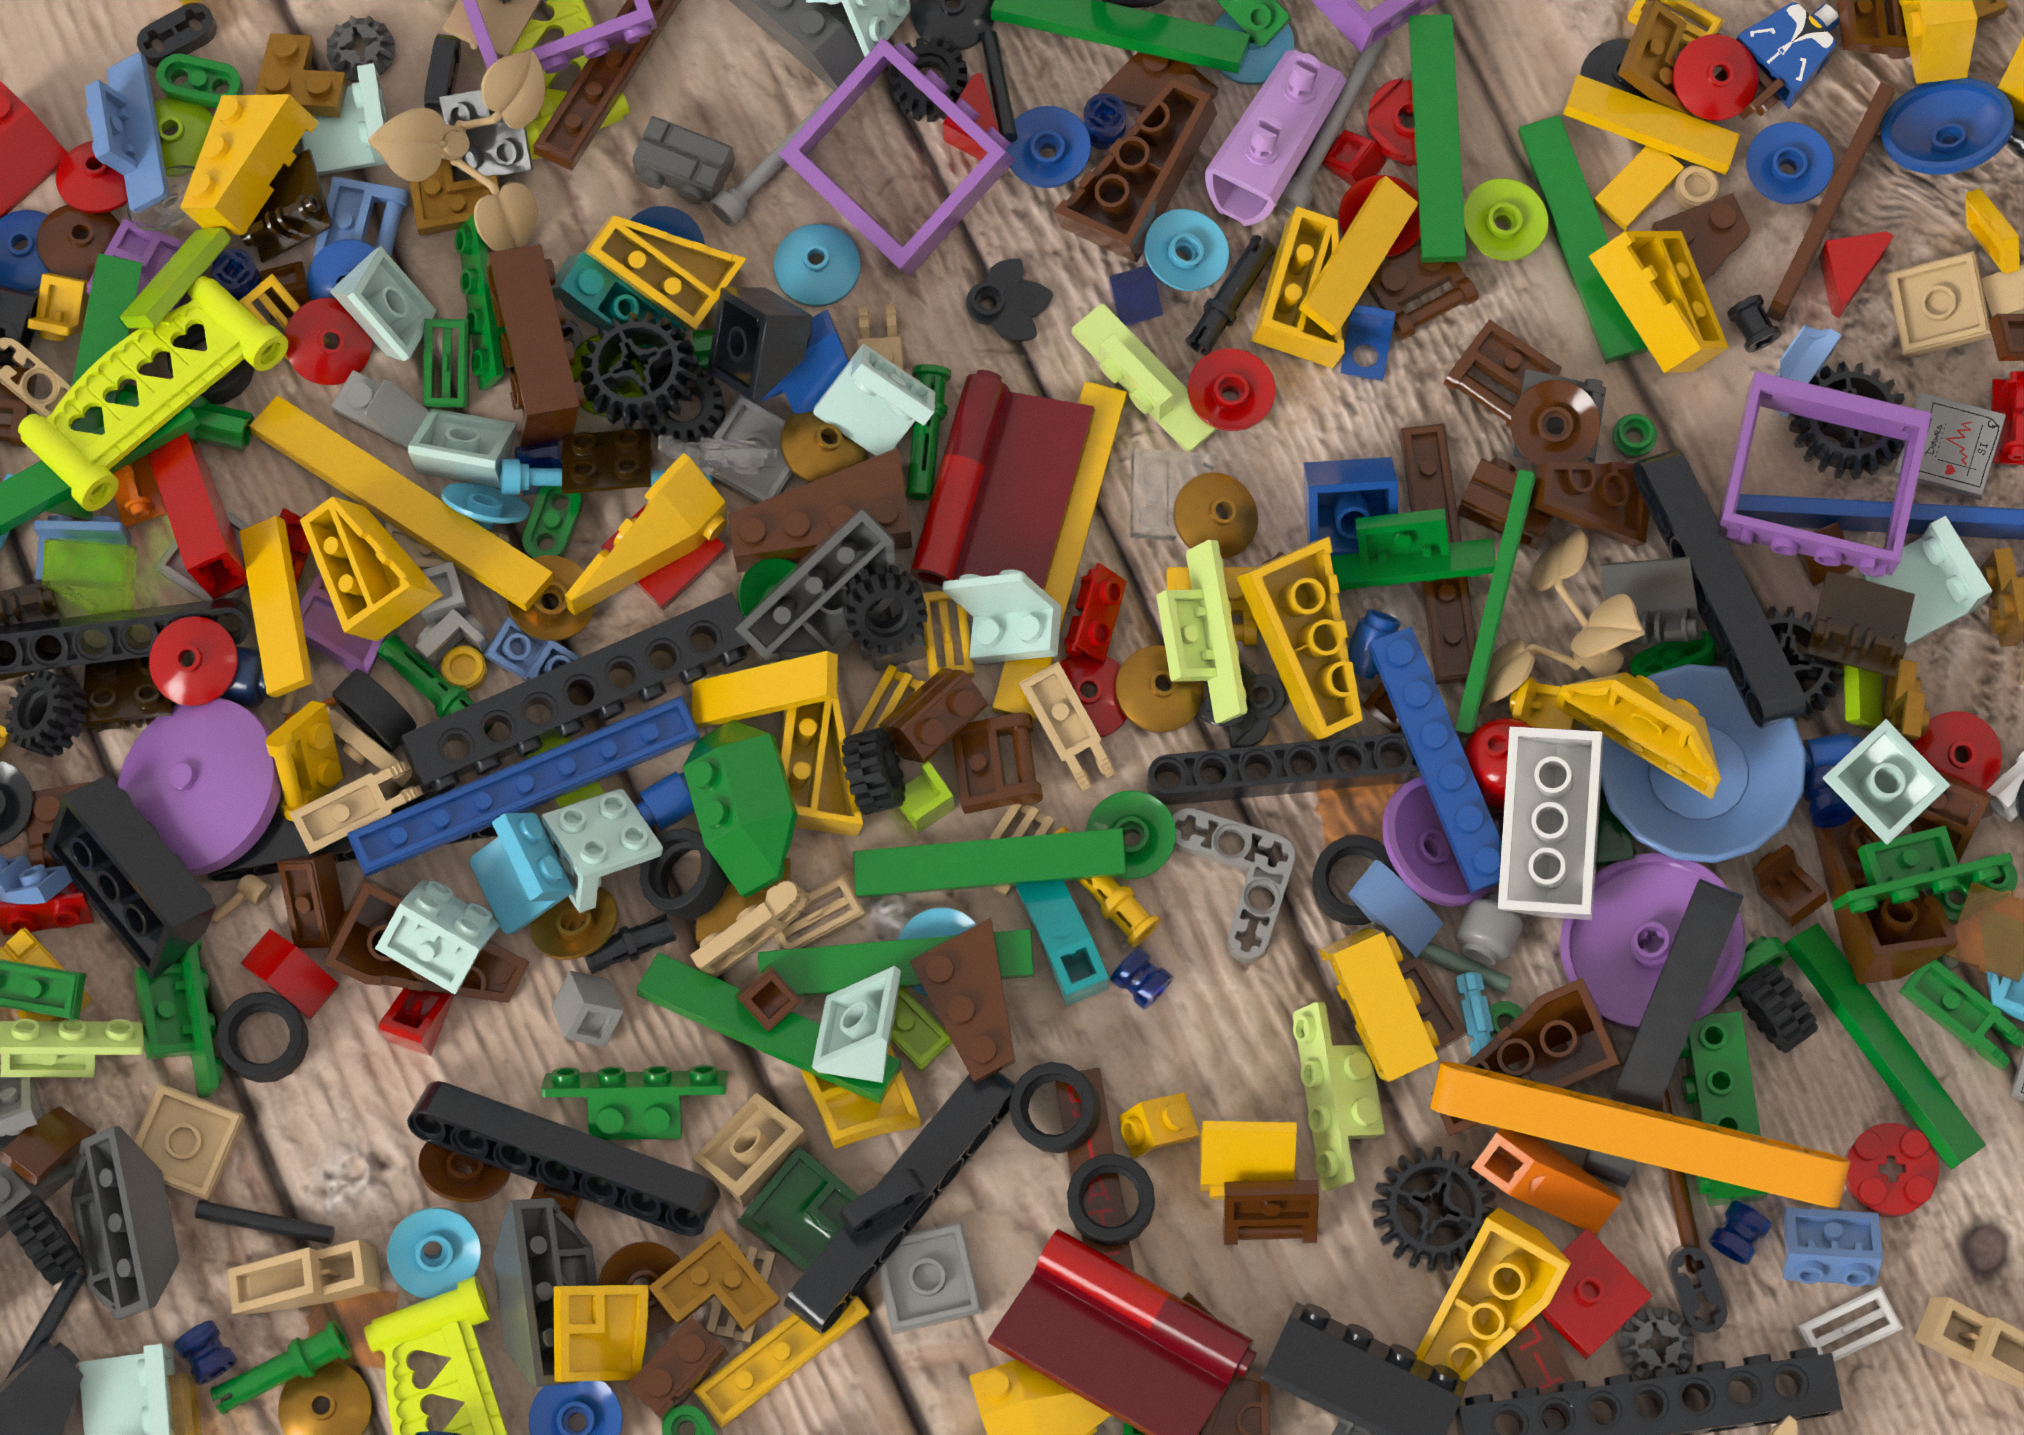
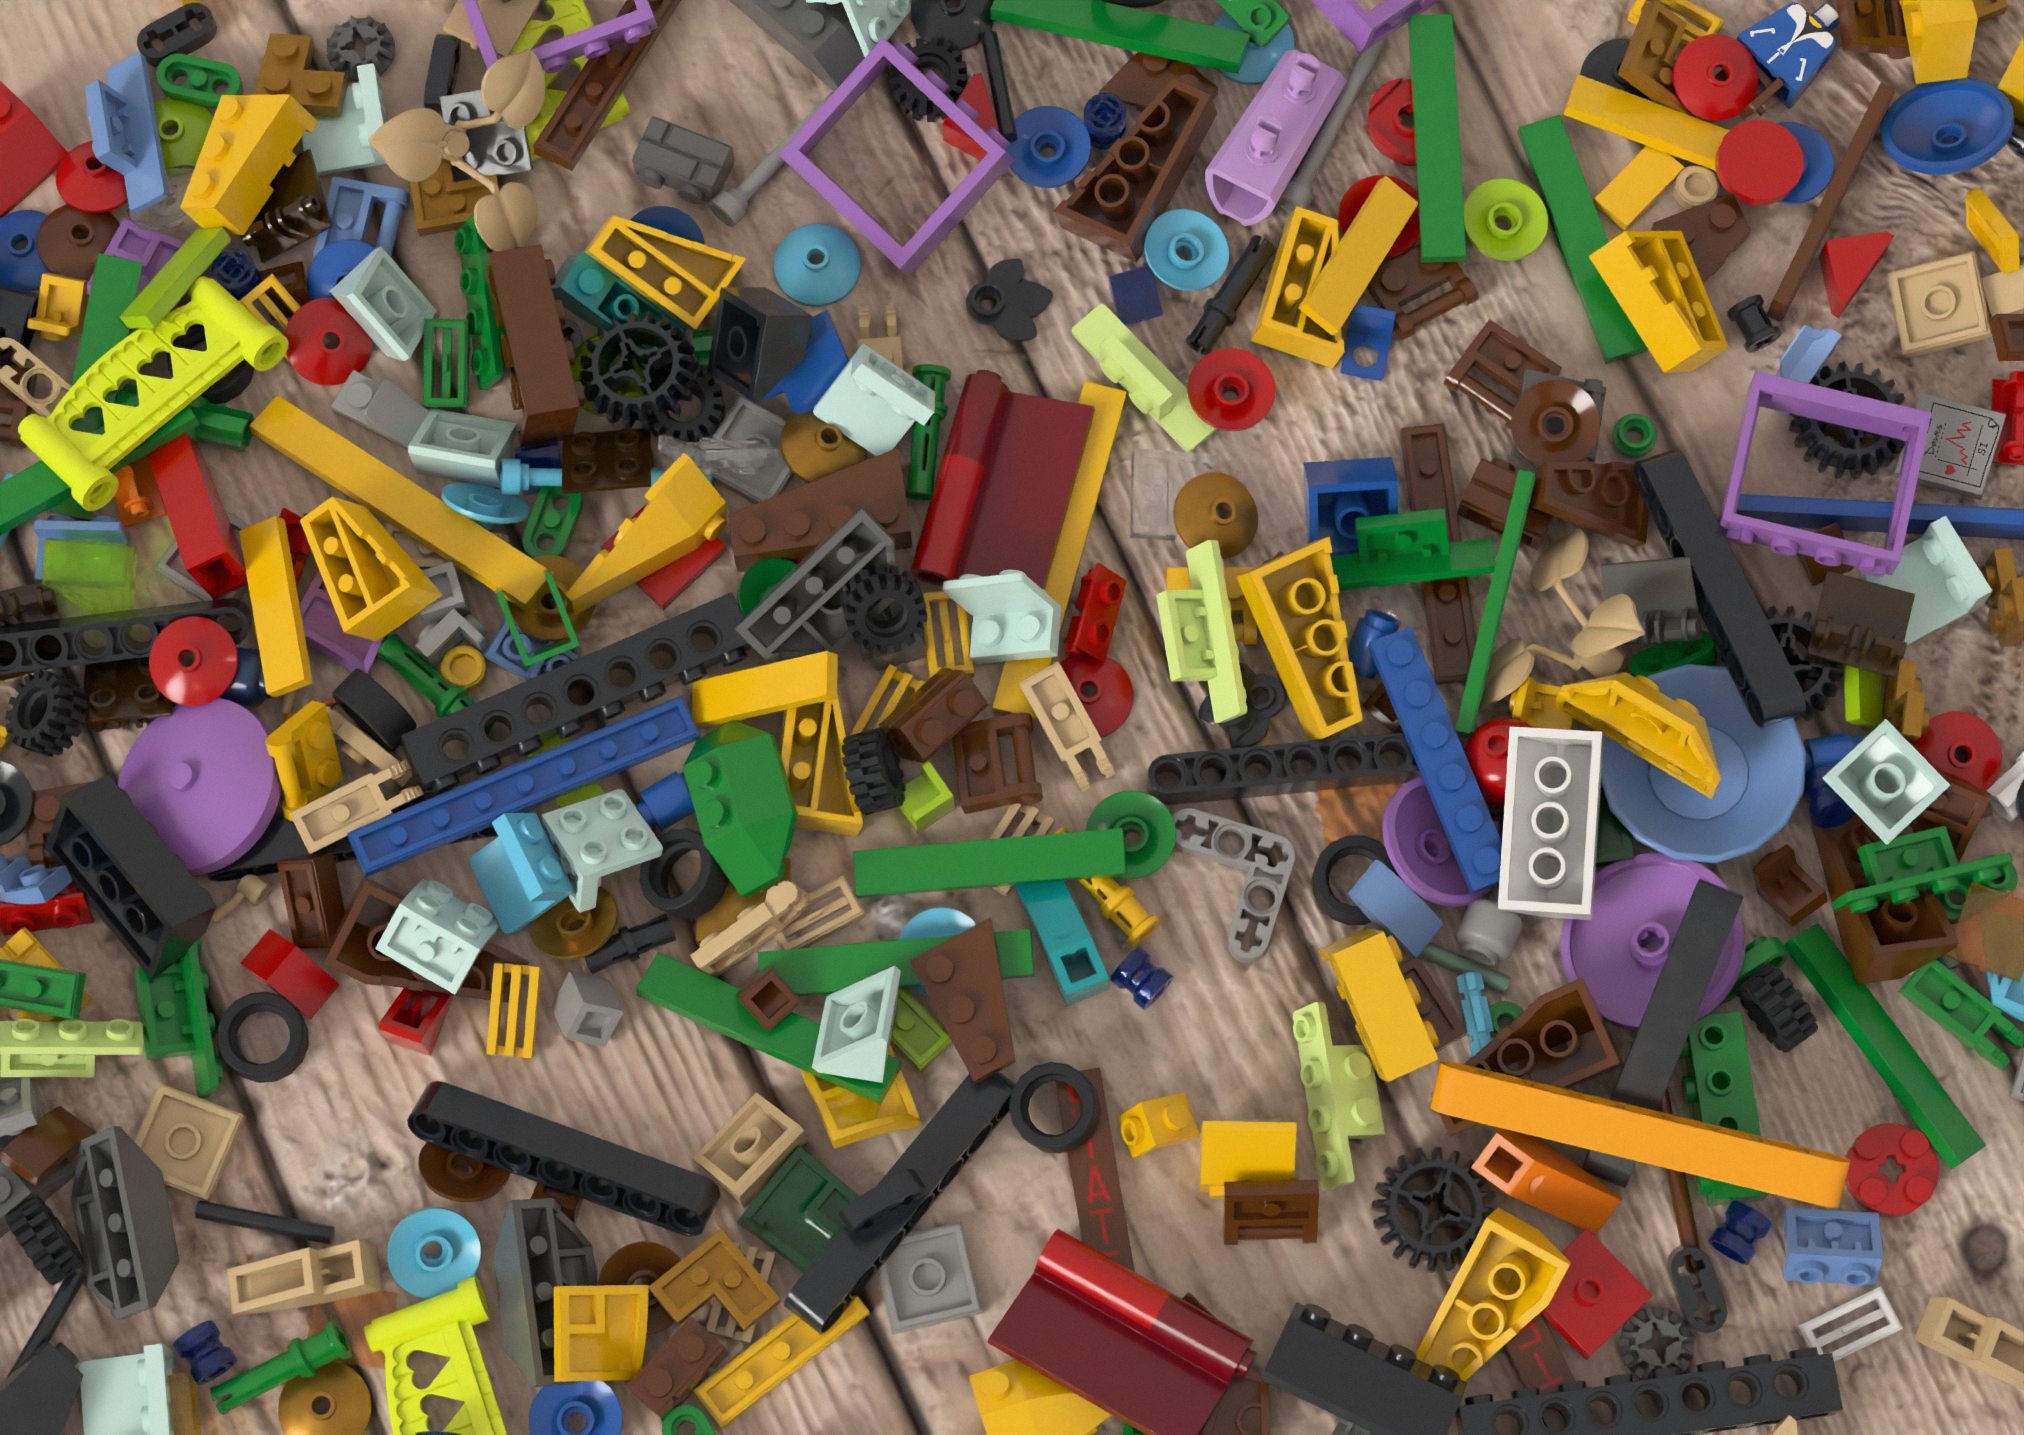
green bracket [541,1065,728,1140] -> none
black tyre [1067,1154,1155,1246] -> none
pearl gold dish [1115,646,1204,733] -> none
red slope [1322,129,1386,186] -> none
none -> yellow tile [486,962,542,1058]
none -> green piece [495,568,580,667]
none -> red tile [1715,119,1804,206]

